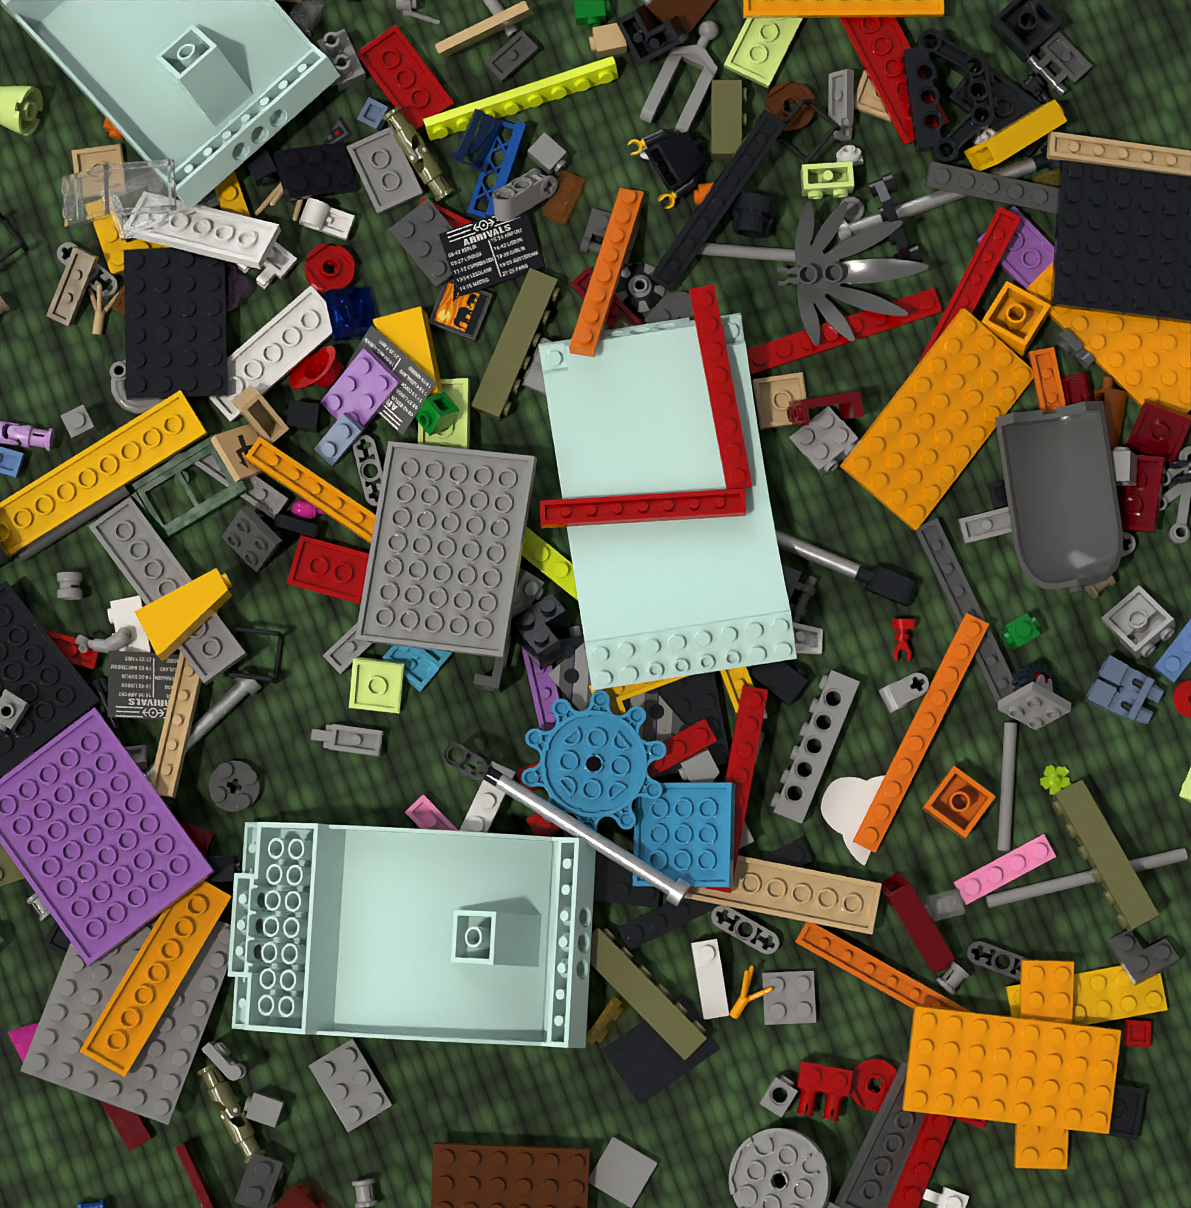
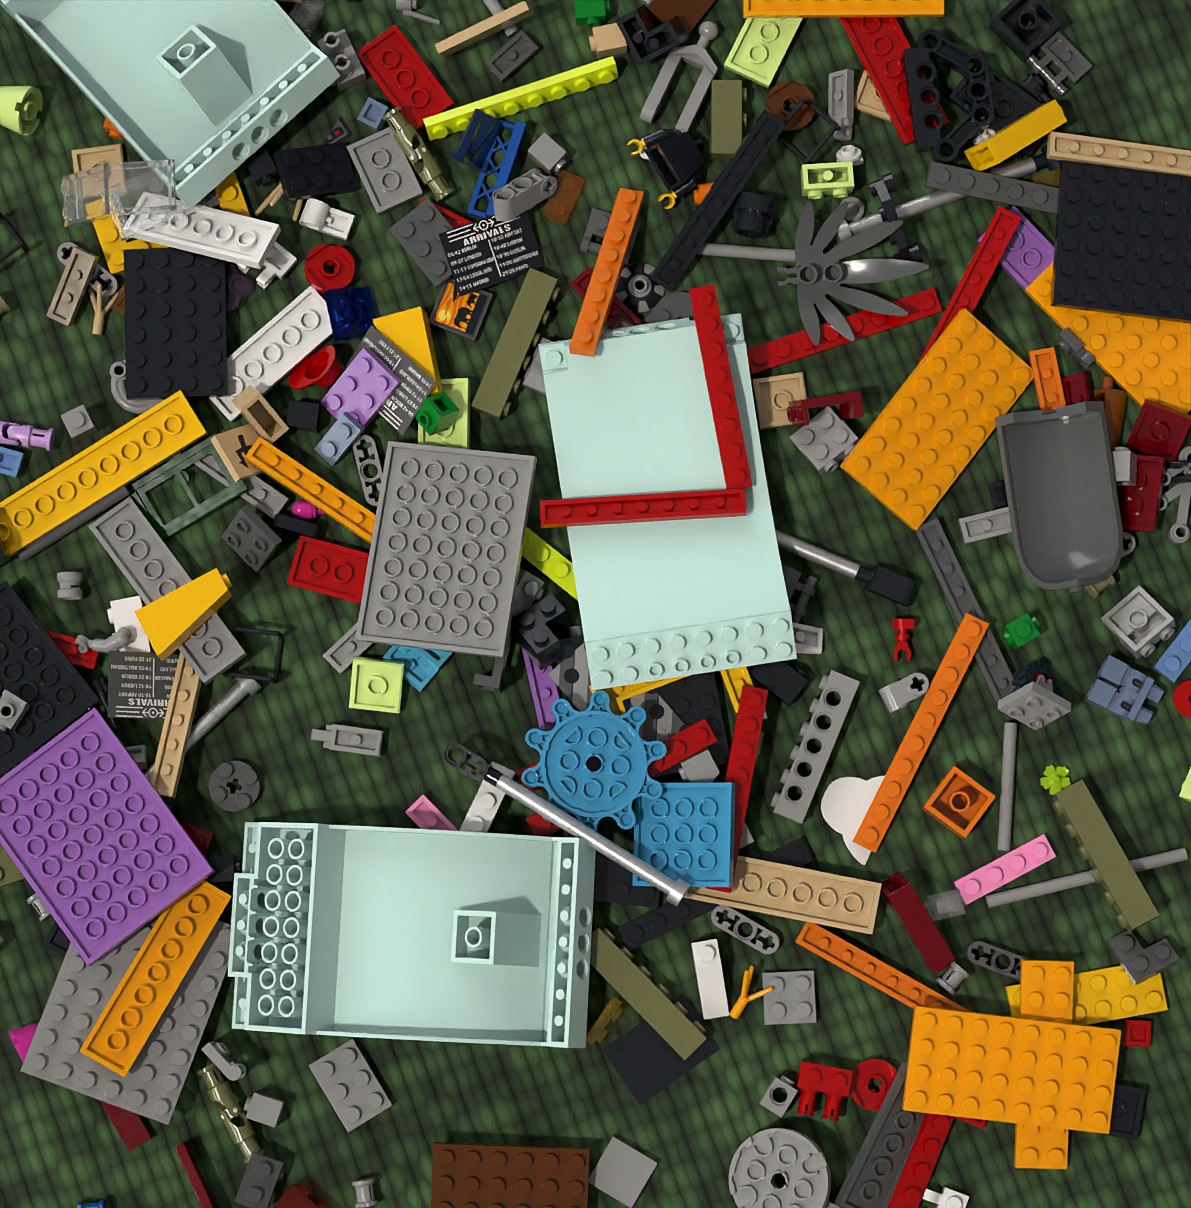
light orange brick [981,281,1050,356] -> none

